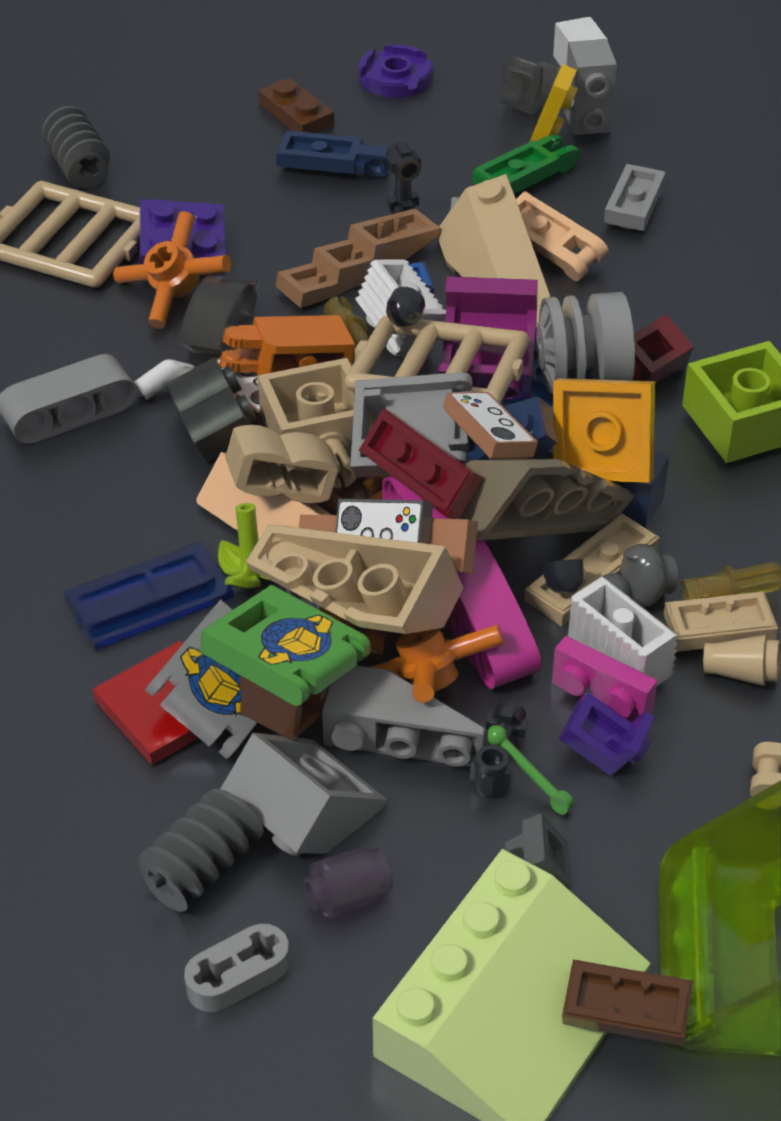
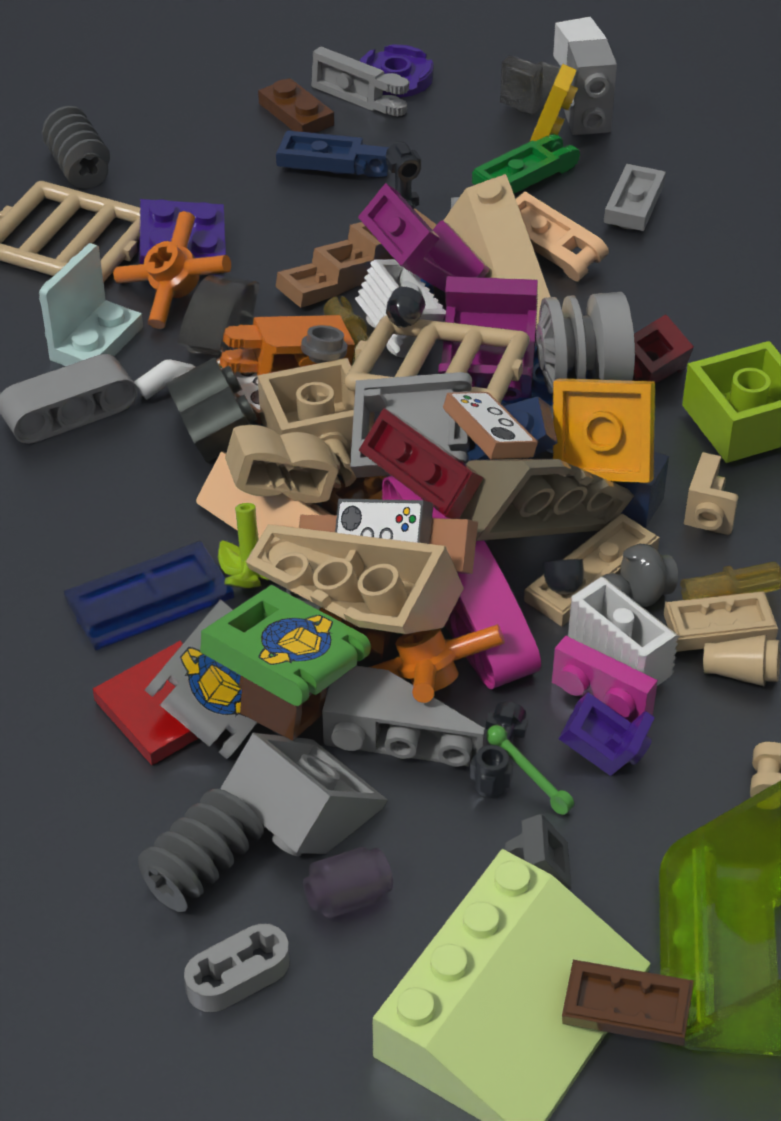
none -> light aqua bracket [39,243,143,366]
none -> flat silver plate [301,325,347,363]
none -> light grey hinge [311,46,409,117]
none -> magenta panel [358,183,489,292]
none -> tan bracket [684,452,738,535]

